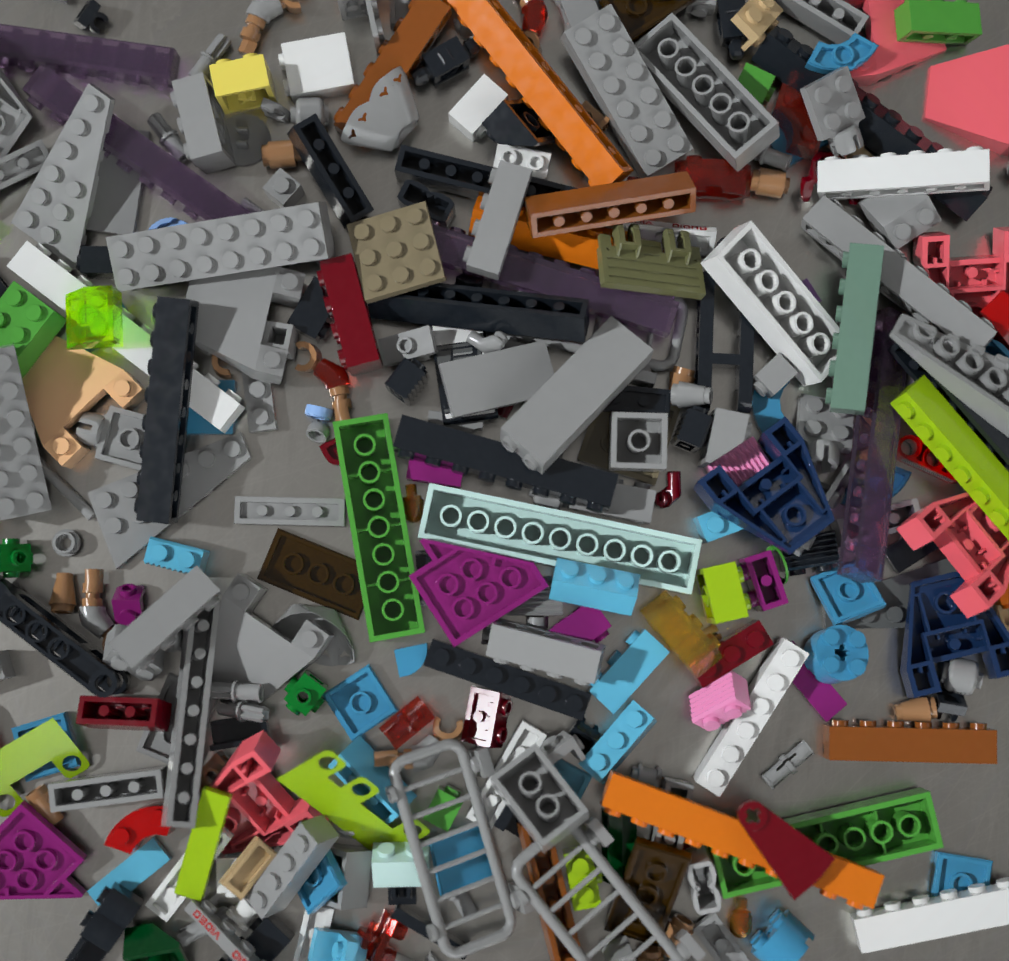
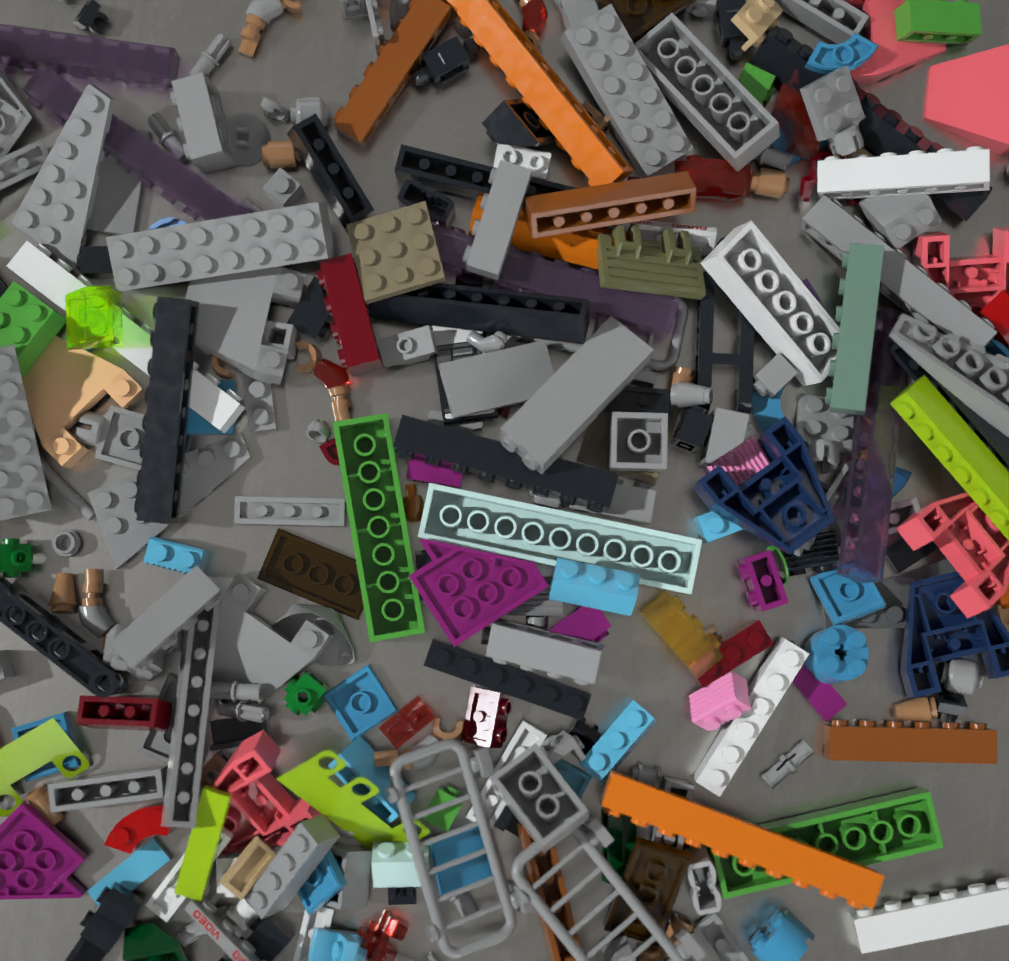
magenta bracket [112,584,145,626] -> none
light yellow brick [209,53,277,115] -> none
white brick [278,32,355,104] -> none
light blue tile [304,404,333,421] -> none
light grey piece [341,66,420,152] -> none
black brick [384,358,428,406] -> none
black tile [392,904,467,960] -> none
dark azure brick [394,643,429,677] -> none
white brick [448,74,508,142] -> none
lime brick [562,846,603,911] -> none
medium azure brick [587,629,670,714] -> none
dark red arm [655,471,681,508] -> none
lime brick [696,561,751,624] -> none
clear orange cylinder [730,897,753,939] -> none
dark red piece [737,800,835,901] -> none
red beam [891,435,958,484] -> none
dark azure tile [929,850,993,897] -> none

